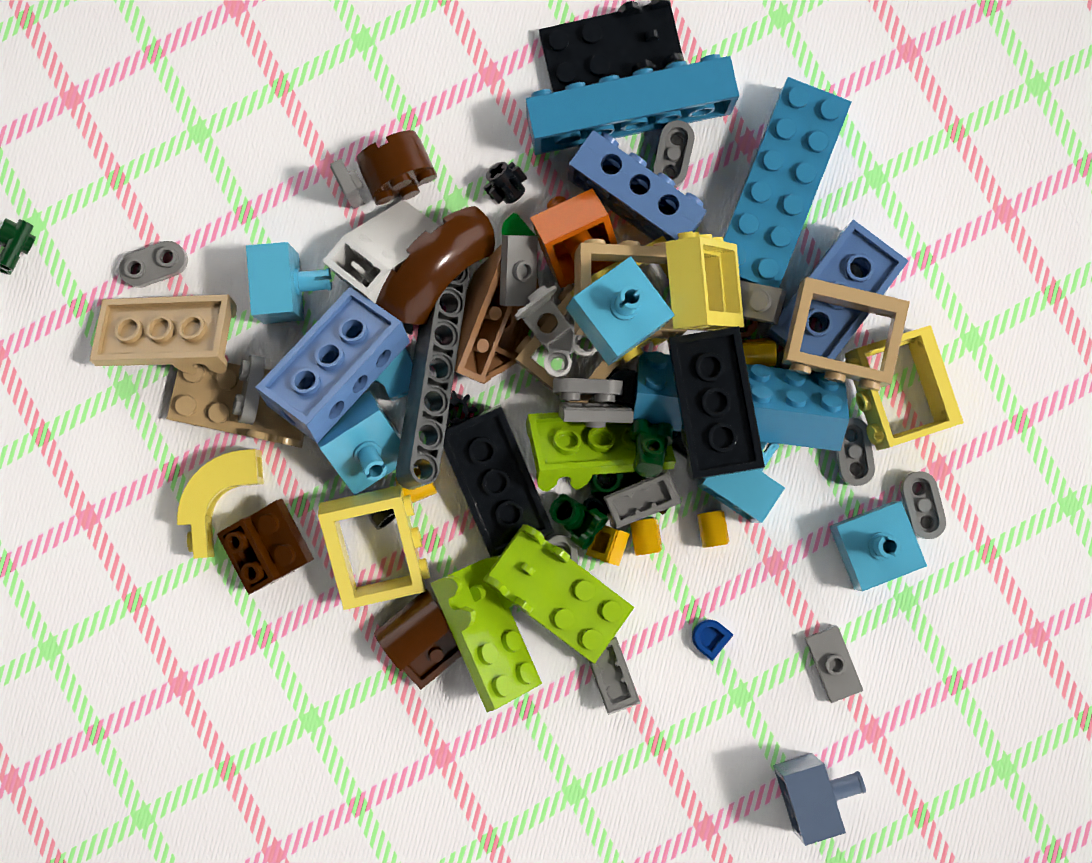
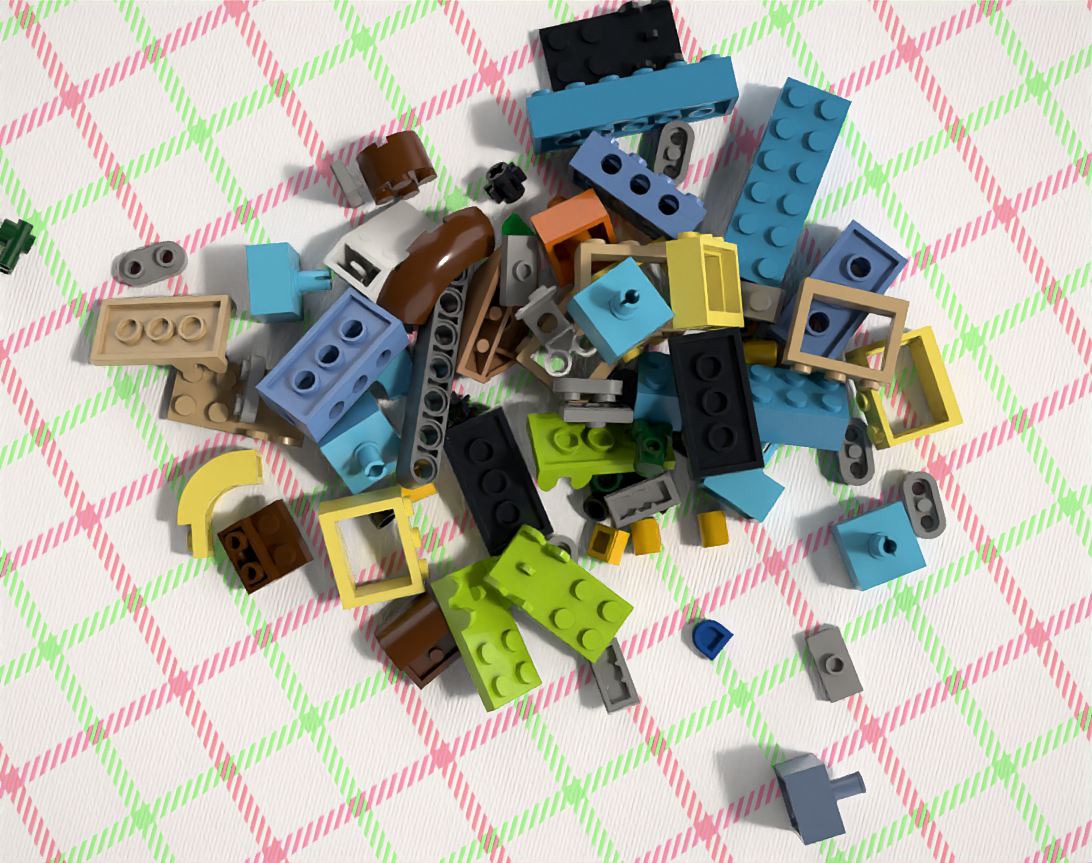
dark green plate [549,493,608,550] -> none

